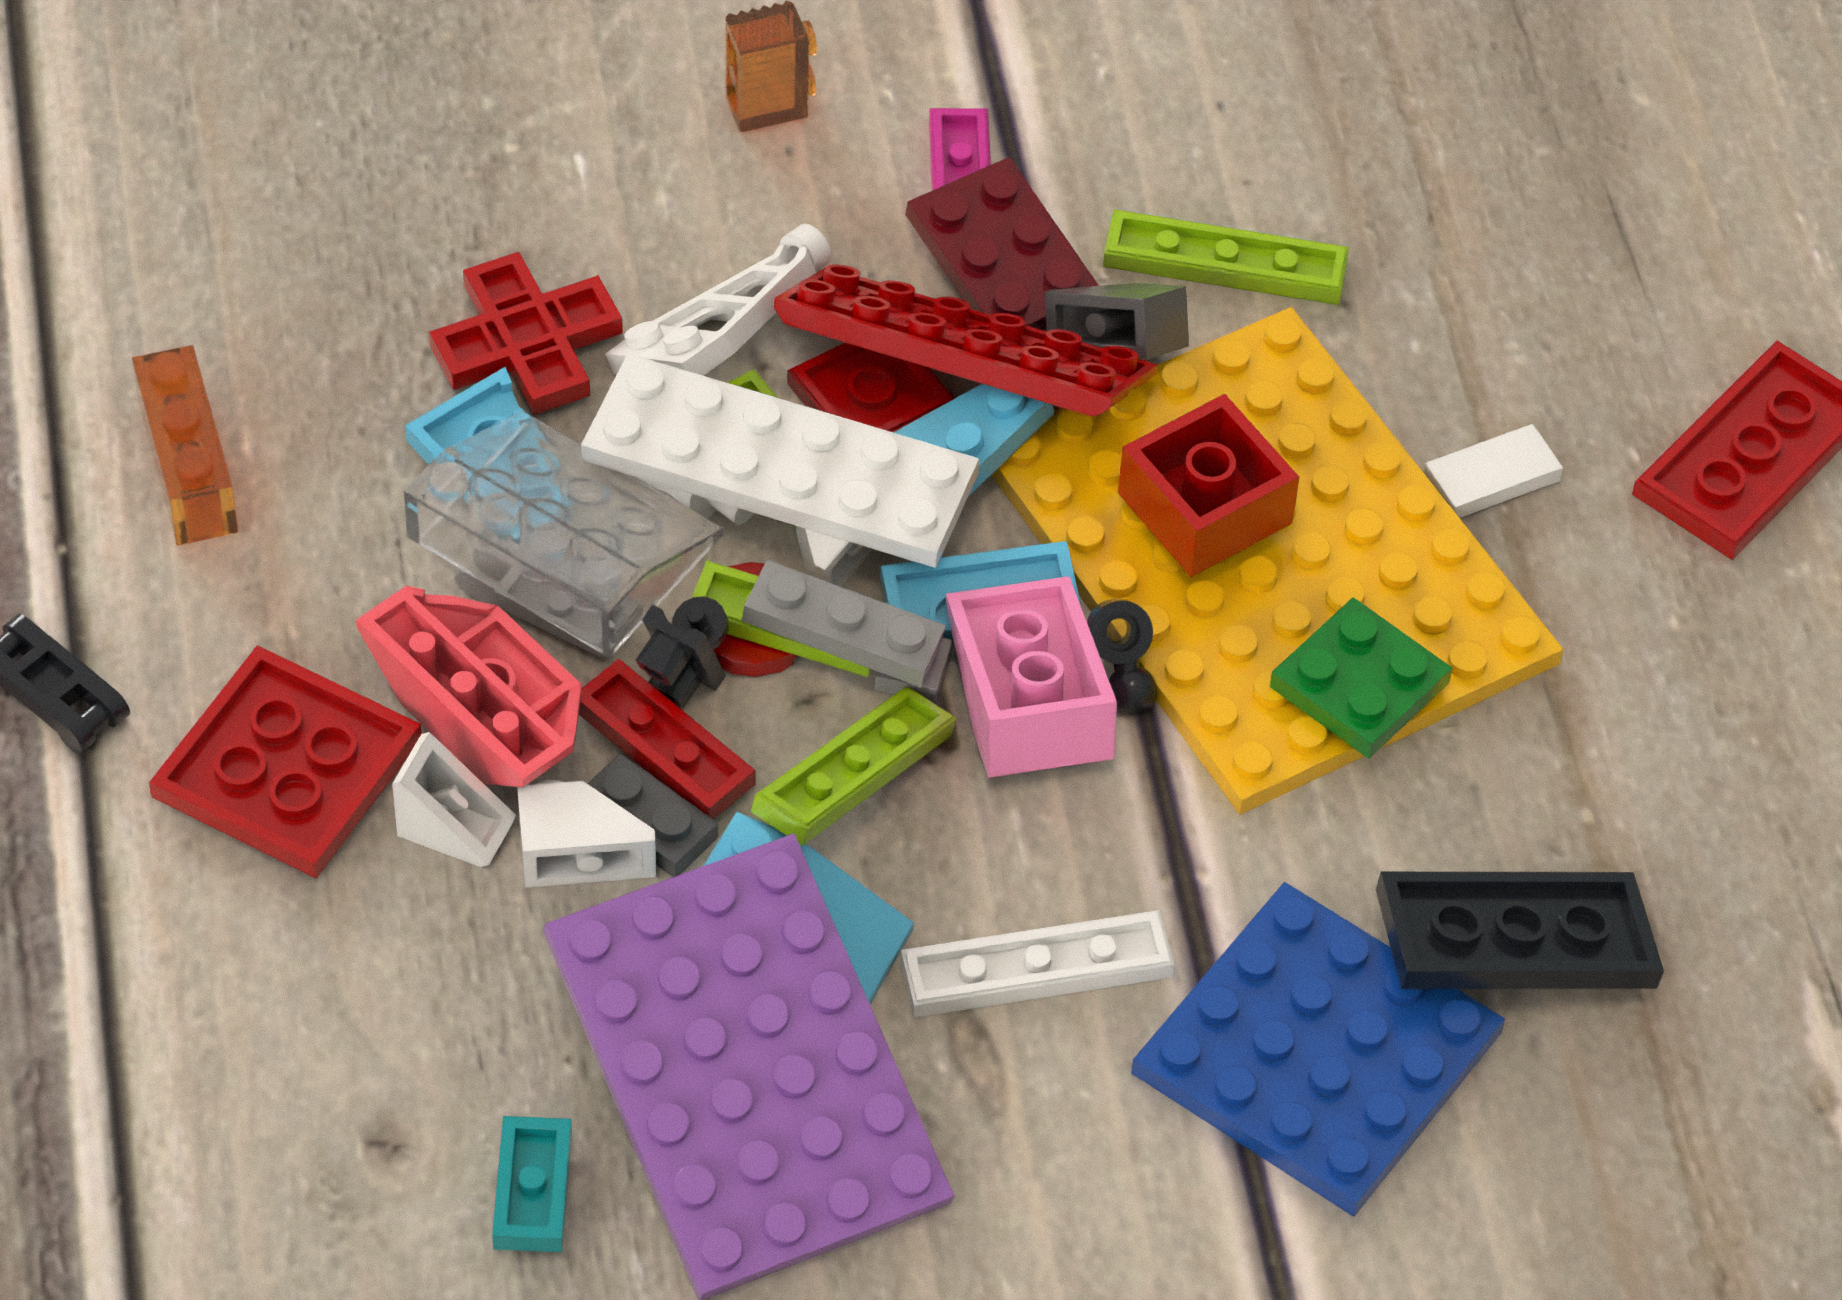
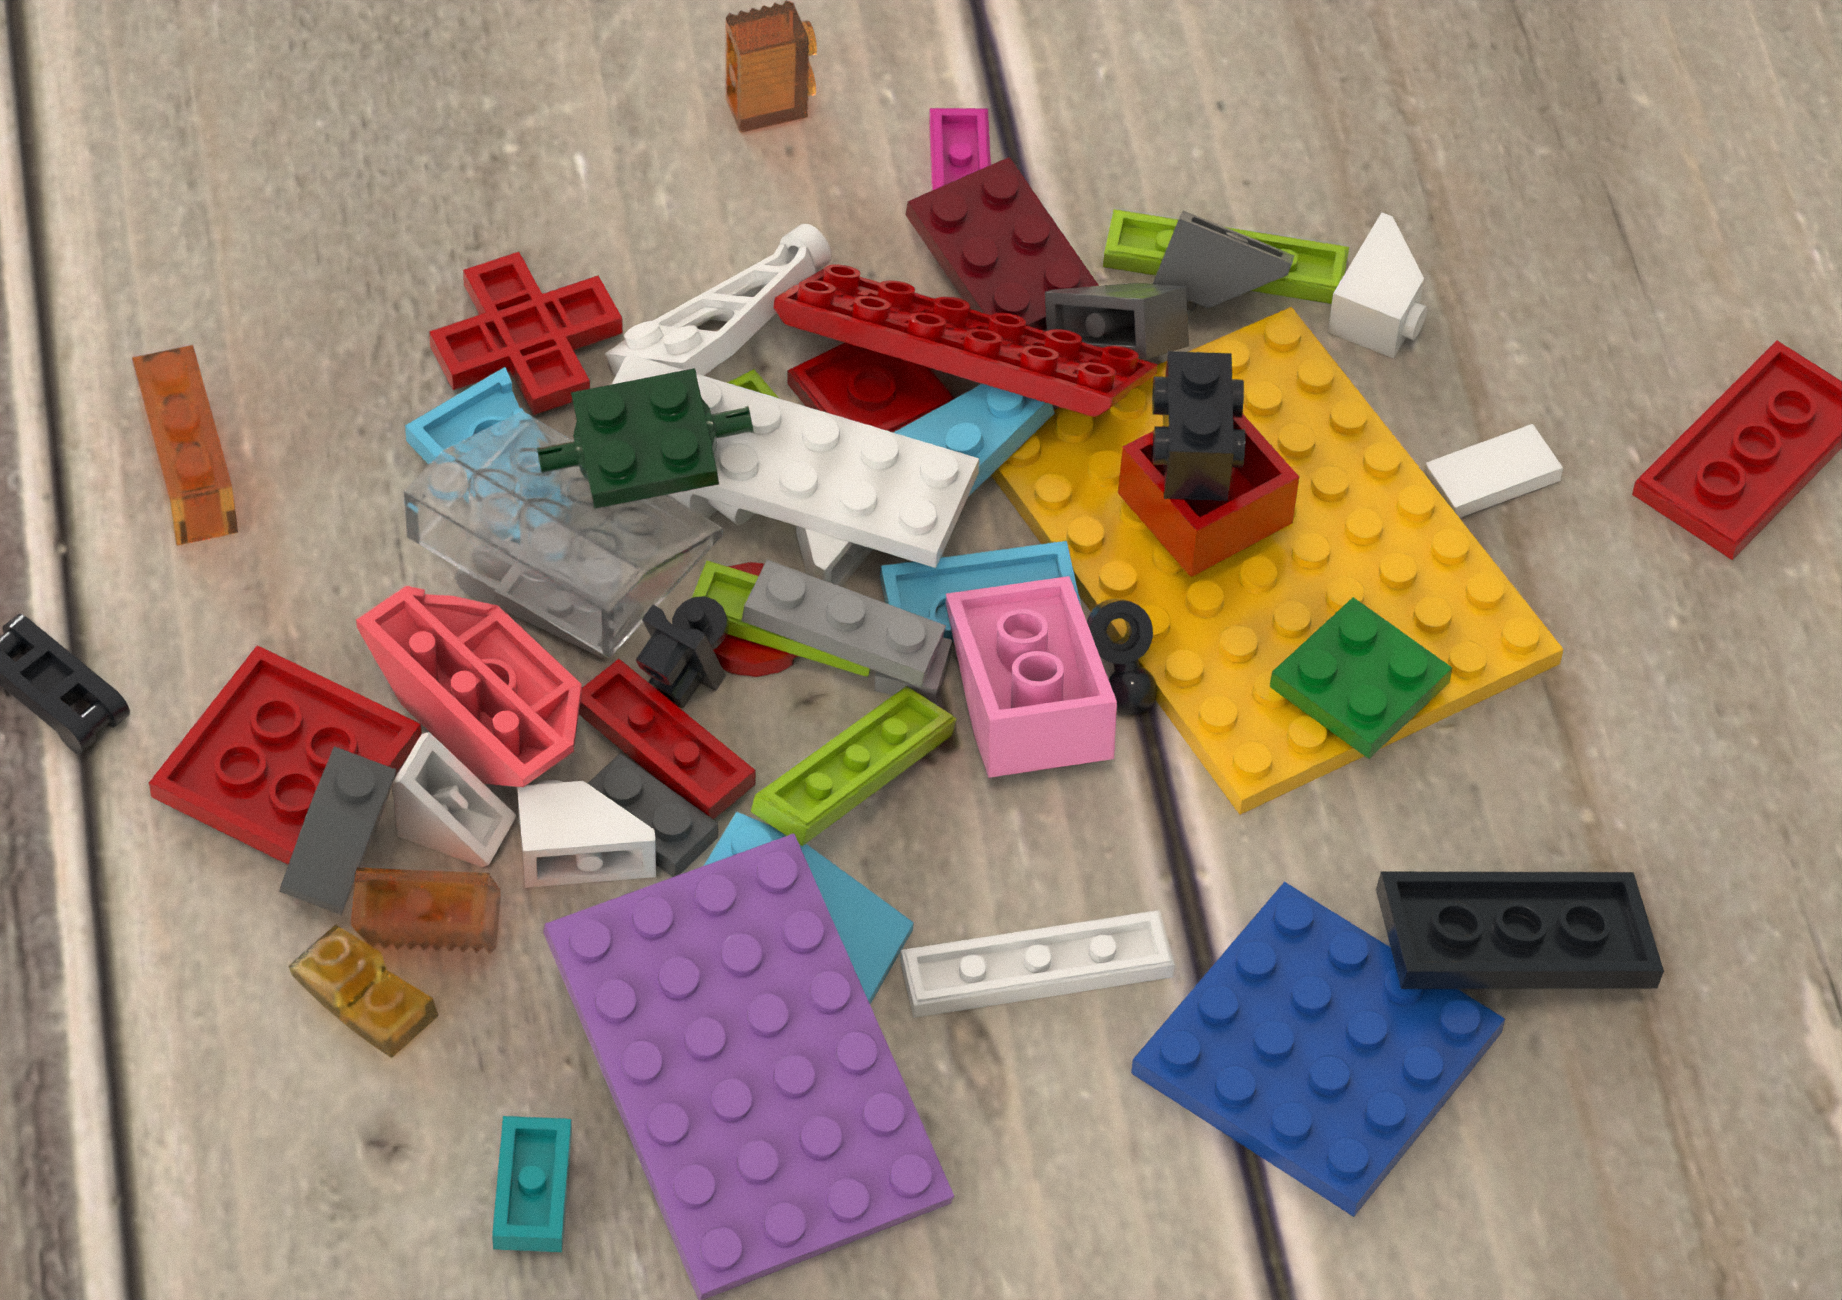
none -> dark grey slope [279,746,396,915]
none -> clear yellow slope [288,924,439,1058]
none -> clear orange brick [351,867,501,954]
none -> dark green plate [537,368,754,509]
none -> black brick [1152,351,1245,501]
none -> dark grey slope [1153,211,1295,311]
none -> white slope [1328,213,1427,359]

